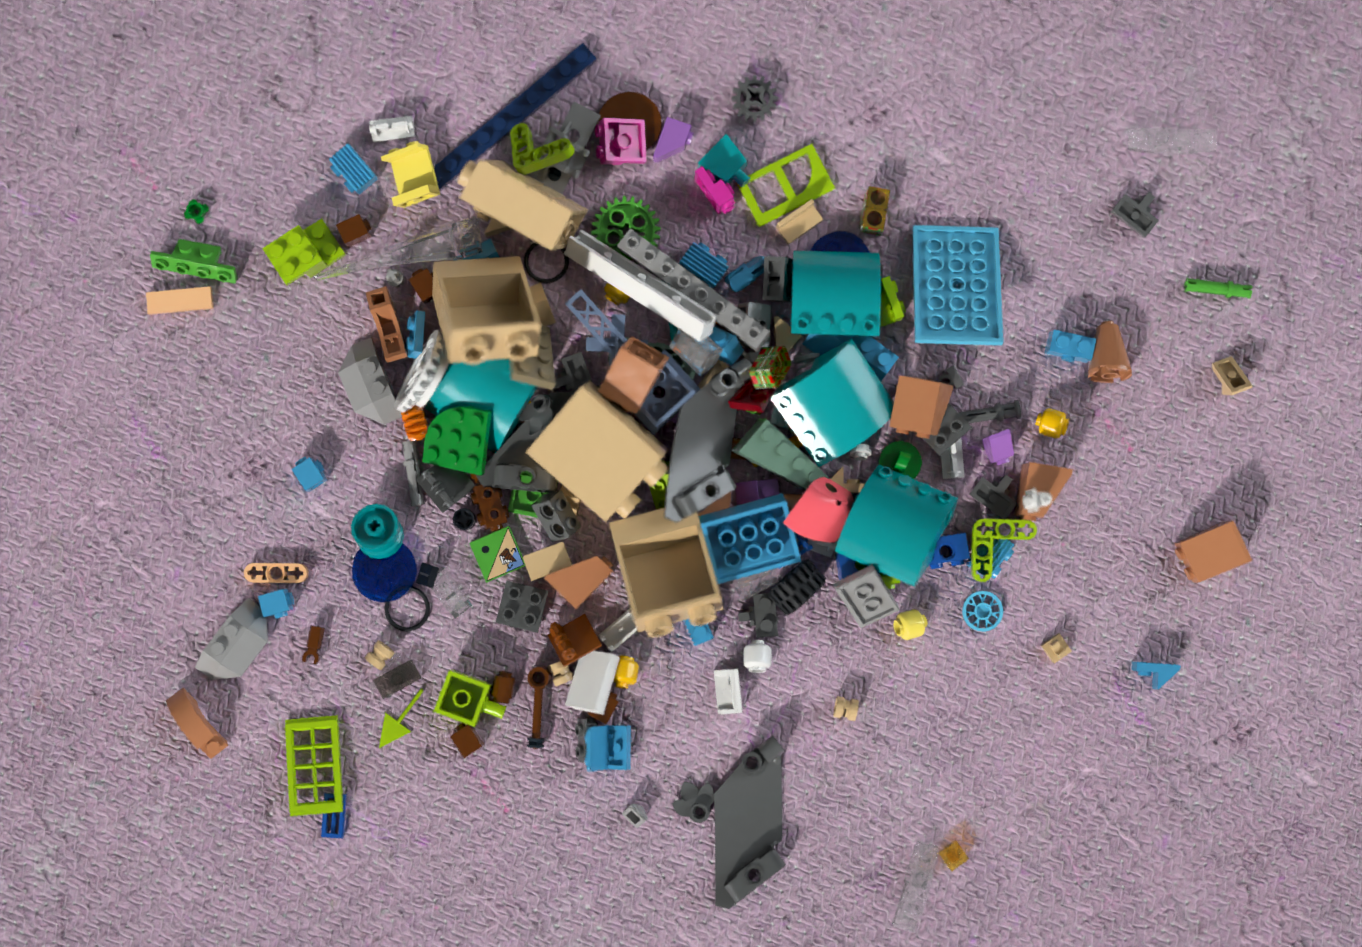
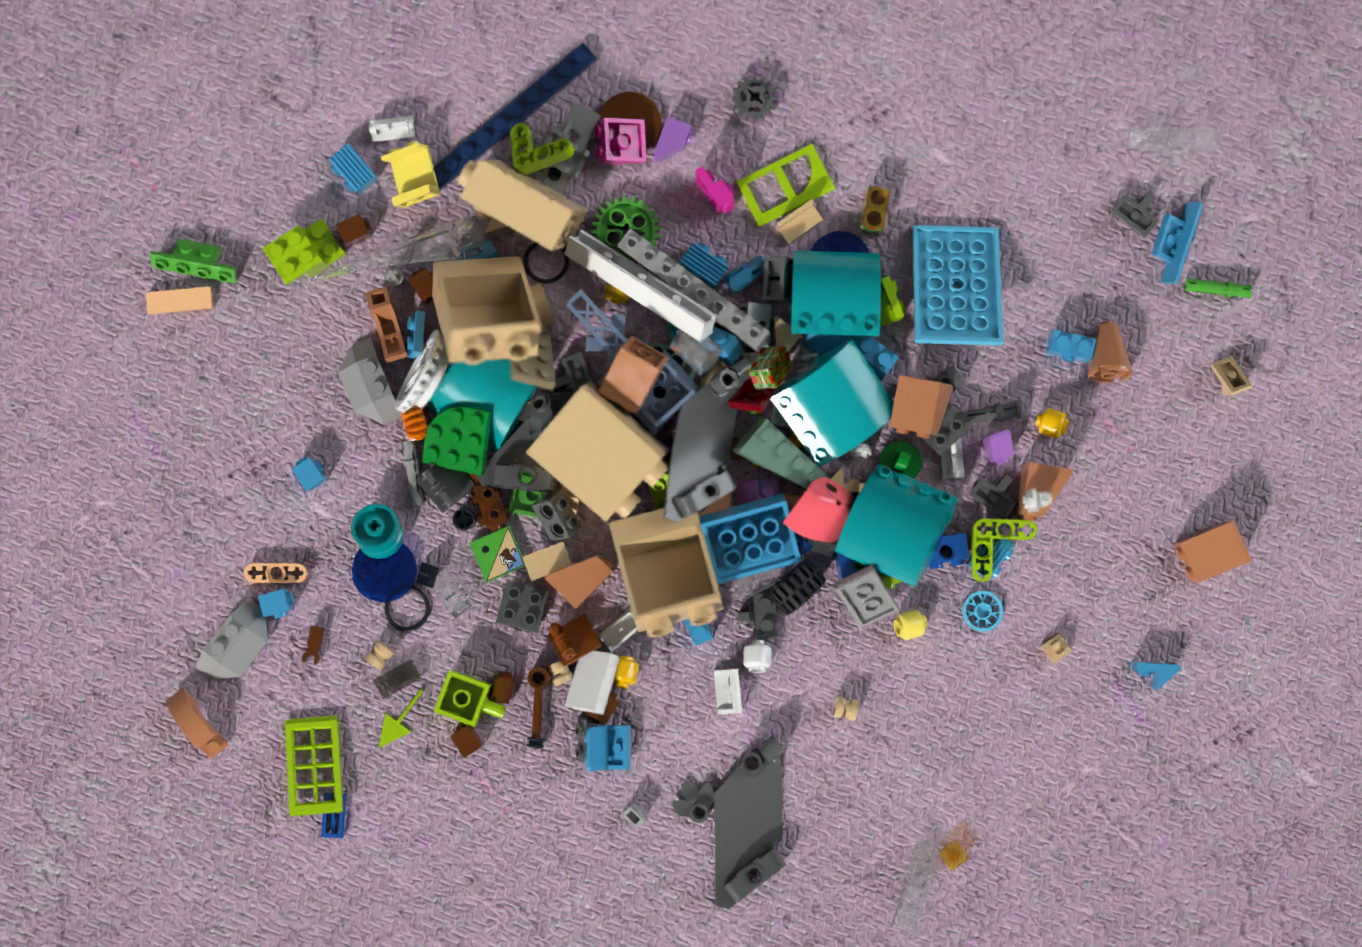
green plate [184,199,209,224] -> none
teal torso [698,134,750,188] -> none
none -> dark azure bracket [1151,202,1203,284]

